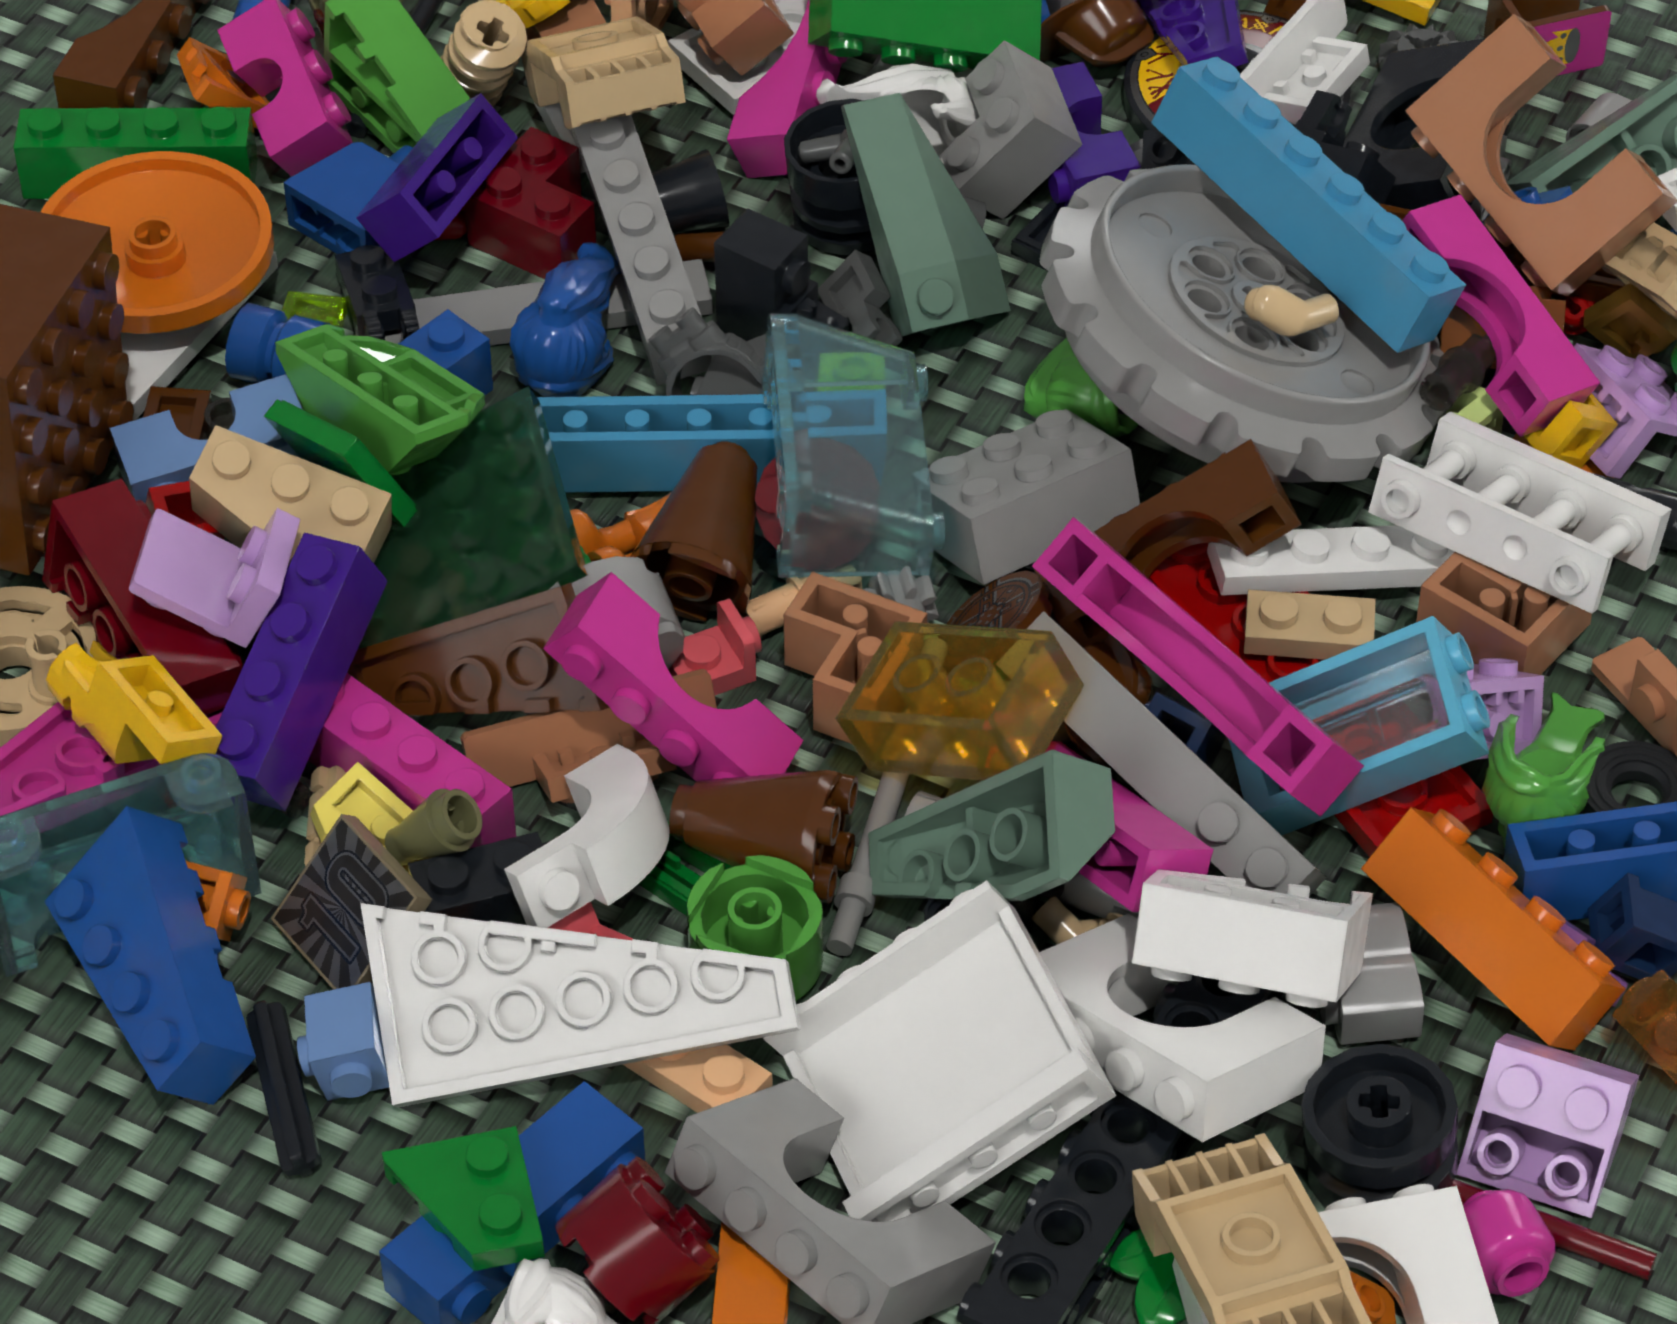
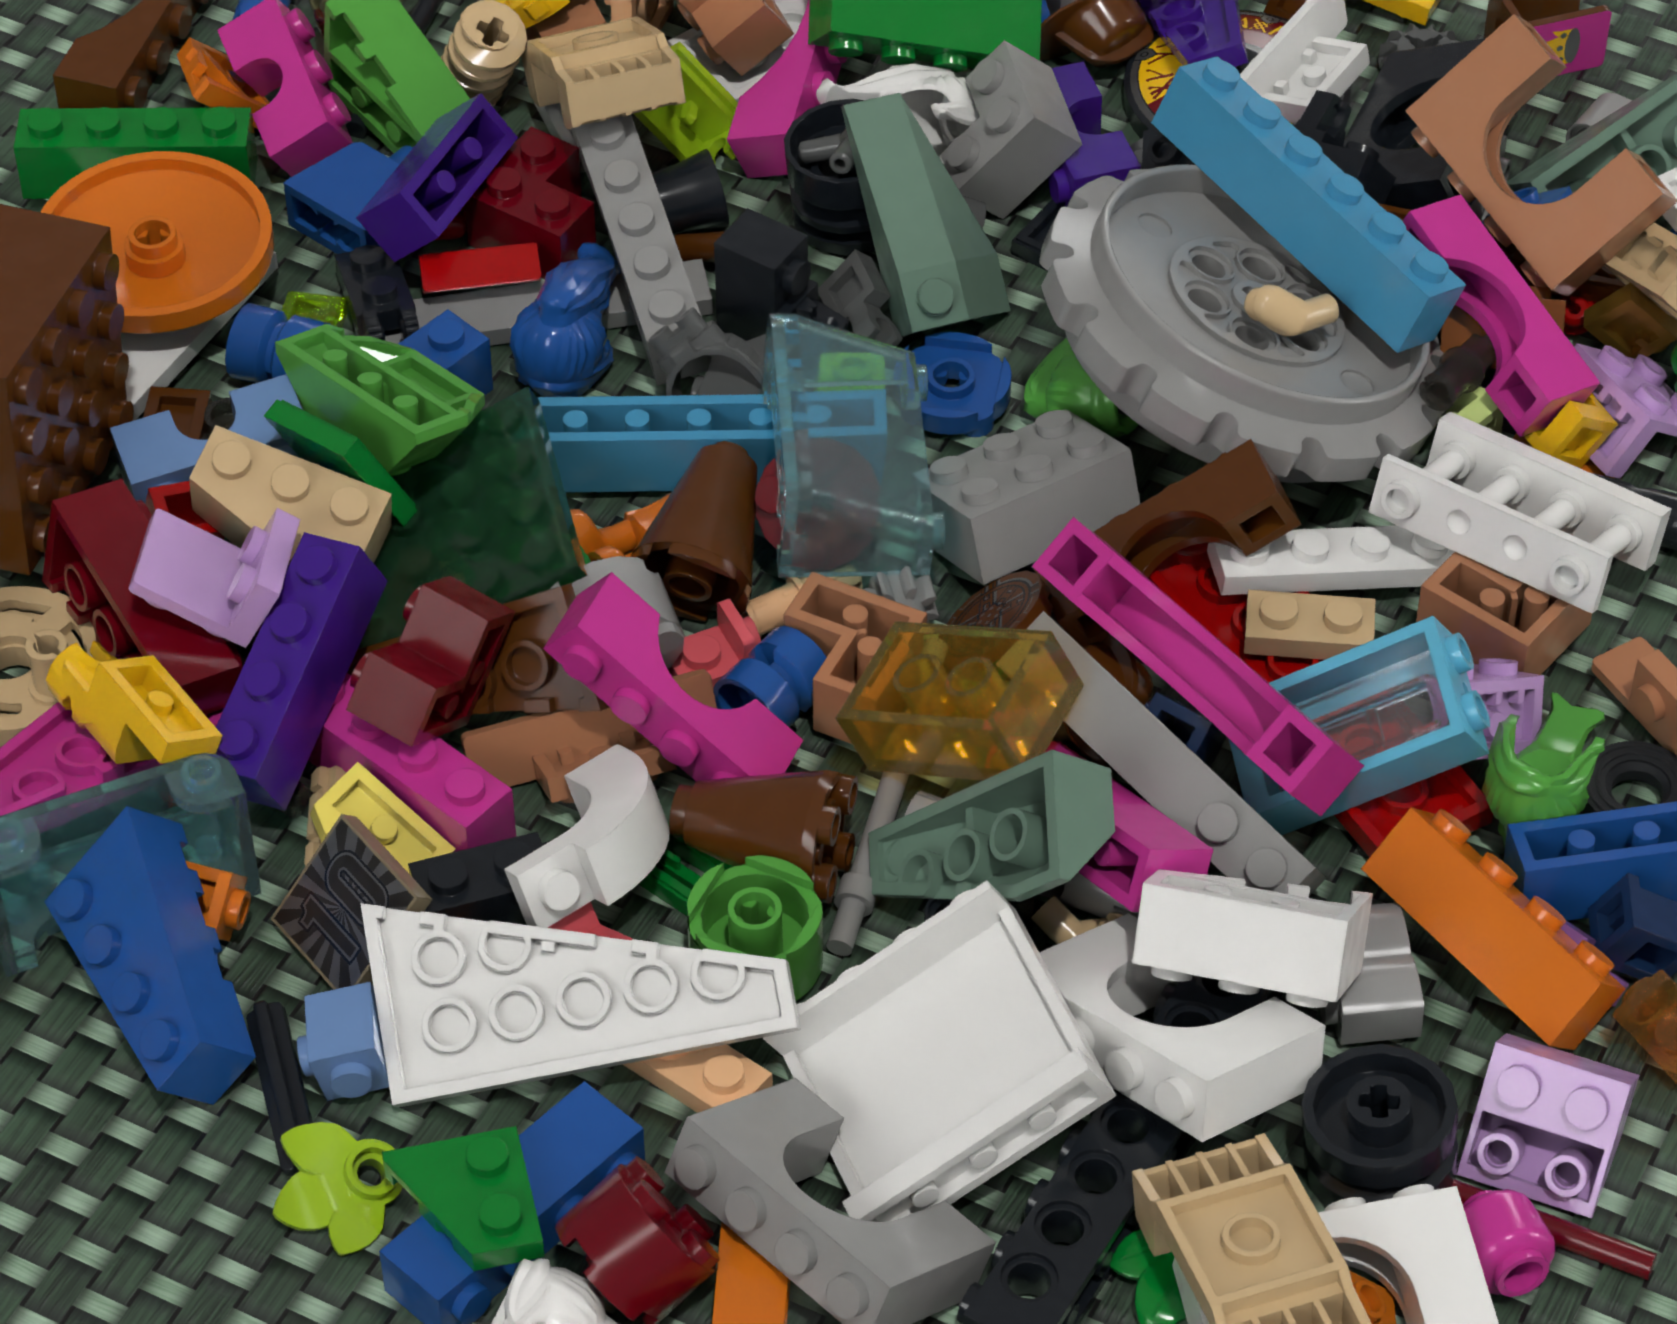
olive cone [385,789,482,866] -> none
none -> lime plate [273,1122,403,1256]
none -> dark red brick [346,576,515,747]
none -> red slope [419,242,542,295]
none -> lime hinge [633,42,738,164]
none -> blue wheel [713,626,827,728]
none -> blue plate [891,332,1012,437]

